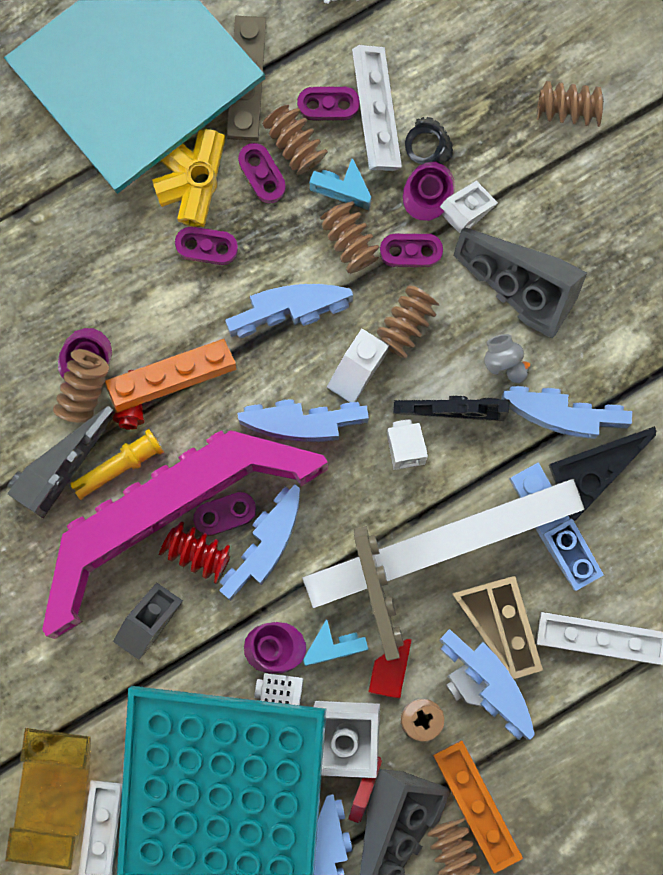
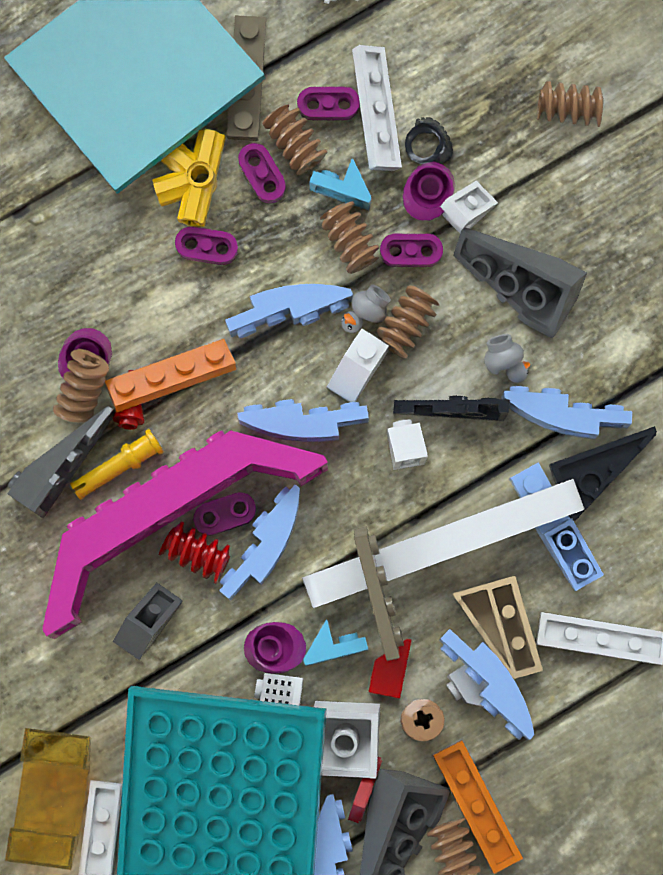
none -> light grey animal [341,285,391,333]

